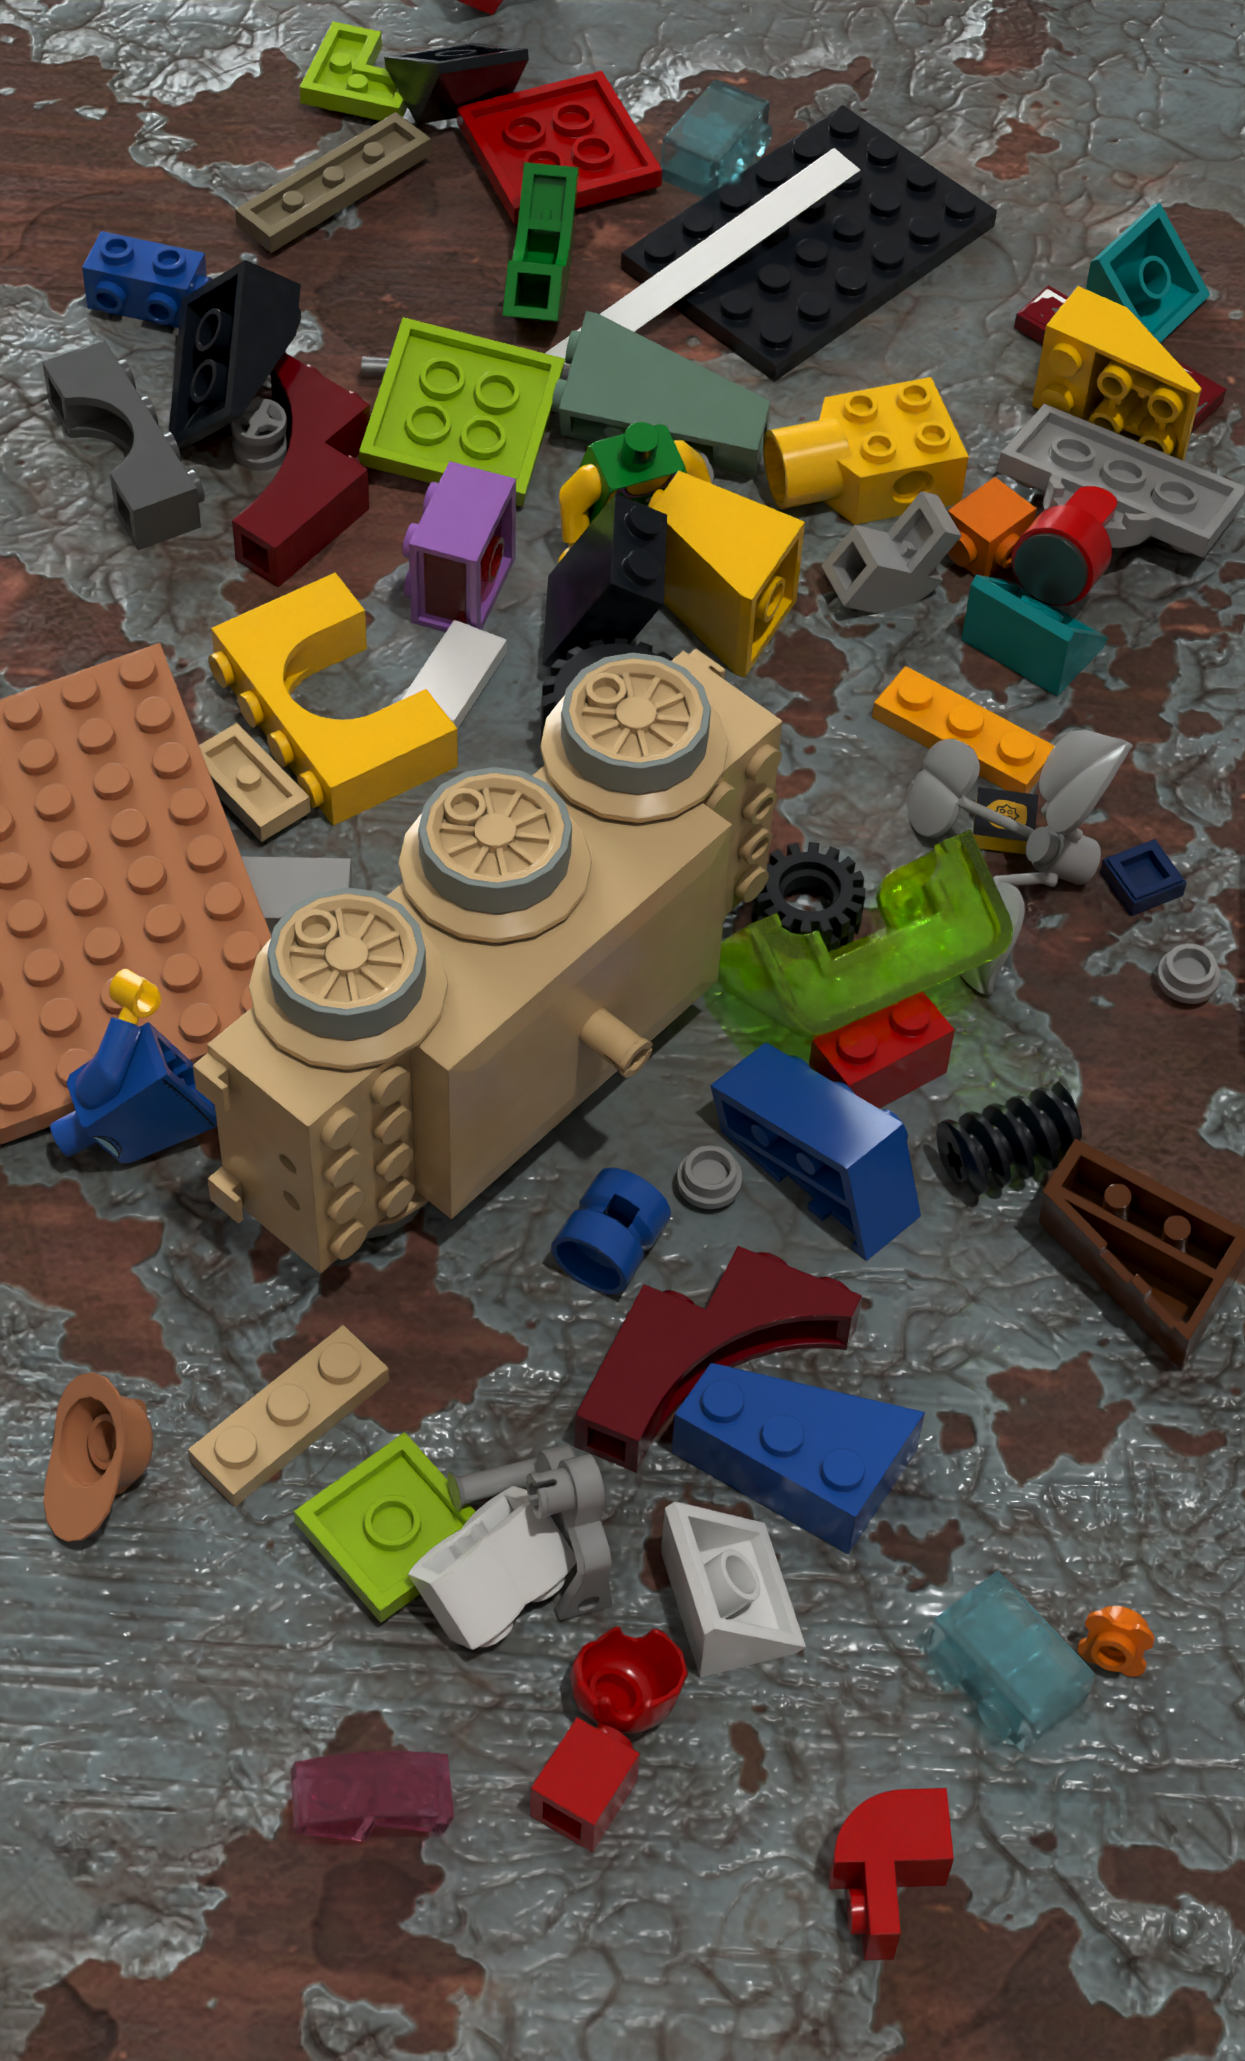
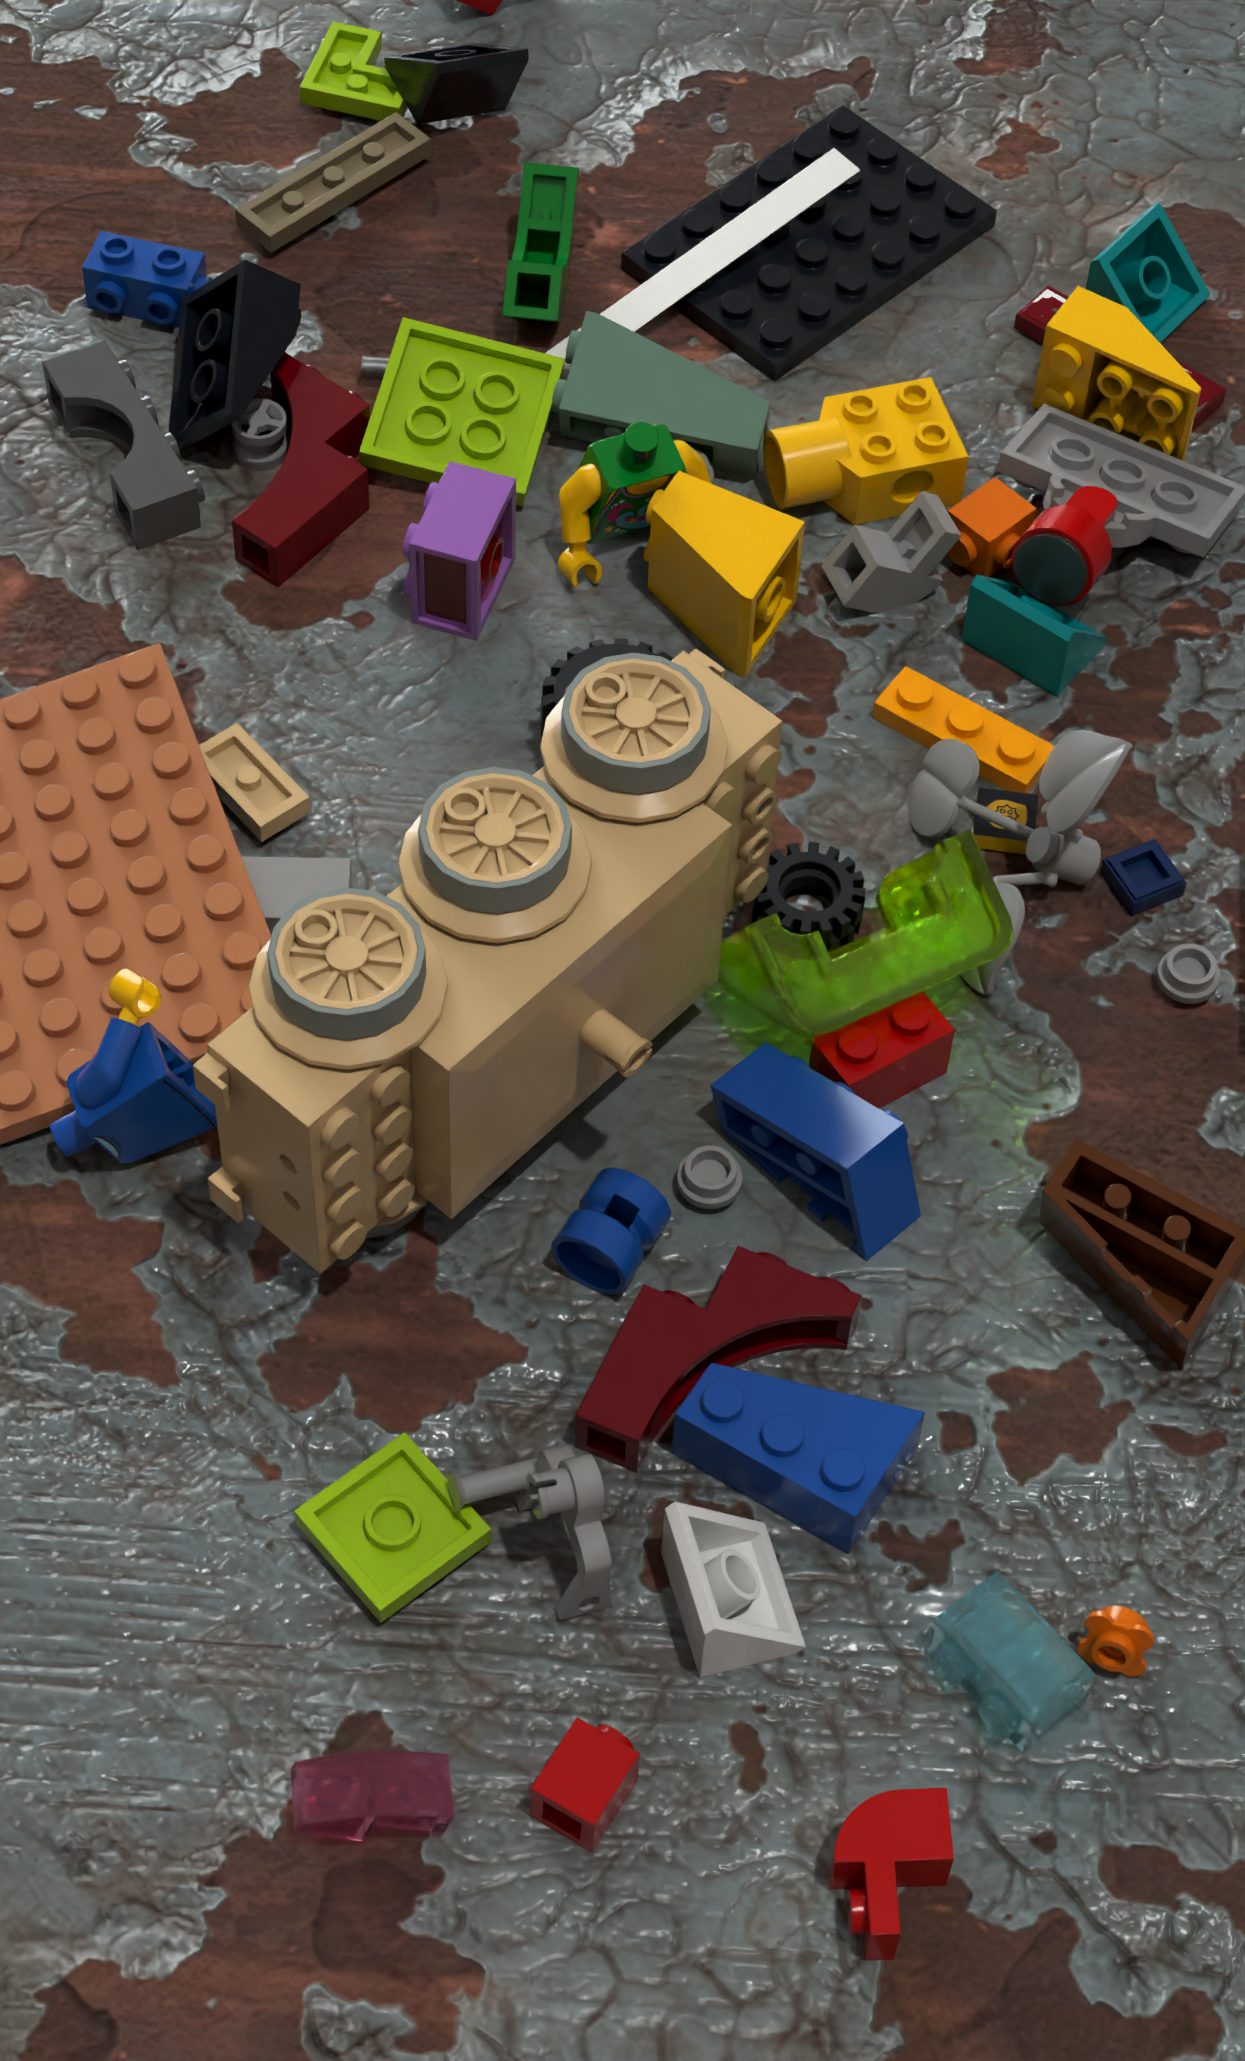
nougat piece [43,1372,153,1542] -> none
tan plate [188,1325,389,1507] -> none
yellow arch [208,572,458,826] -> none
white tile [401,620,507,729] -> none
white brick [408,1486,576,1650] -> none
red plate [457,70,662,225] -> none
black brick [542,493,667,668] -> none
red hair [569,1626,688,1734] -> none
clear light blue brick [661,79,772,198] -> none
black piece [936,1082,1082,1196] -> none

